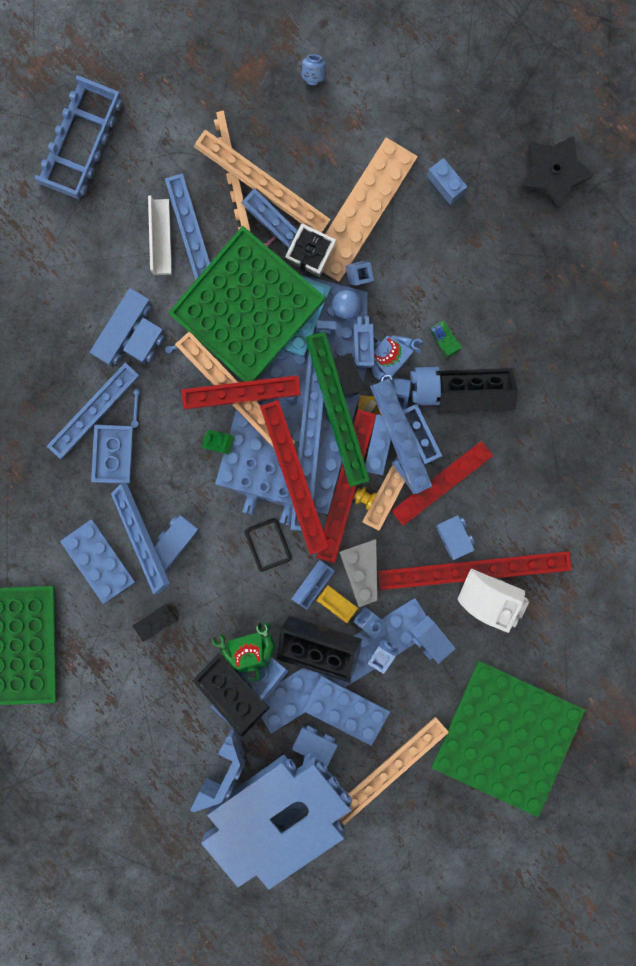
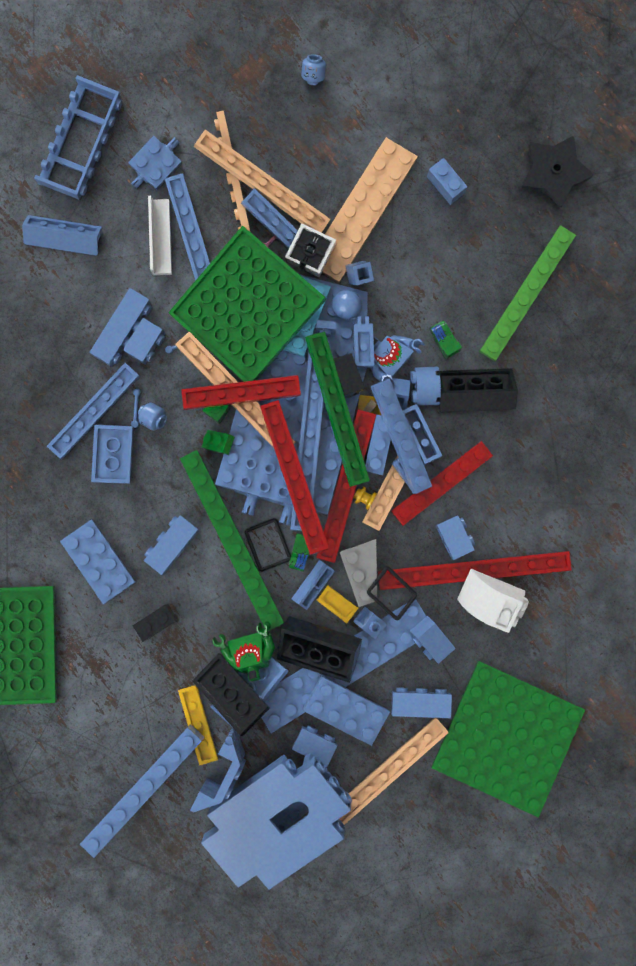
medium blue plate [111,483,170,594] -> none
medium blue bracket [367,639,398,674] -> none
none -> medium blue panel [22,215,102,256]
none -> medium blue brick [80,724,205,858]
none -> medium blue plate [128,136,182,190]
none -> medium blue head [138,402,167,431]
none -> yellow tile [178,685,218,766]
none -> green brick [180,450,285,631]
none -> green brick [202,405,231,424]
none -> green leg [289,533,309,572]
none -> black piece [367,566,417,621]
none -> medium blue brick [391,687,452,718]
none -> bright green plate [479,225,576,362]

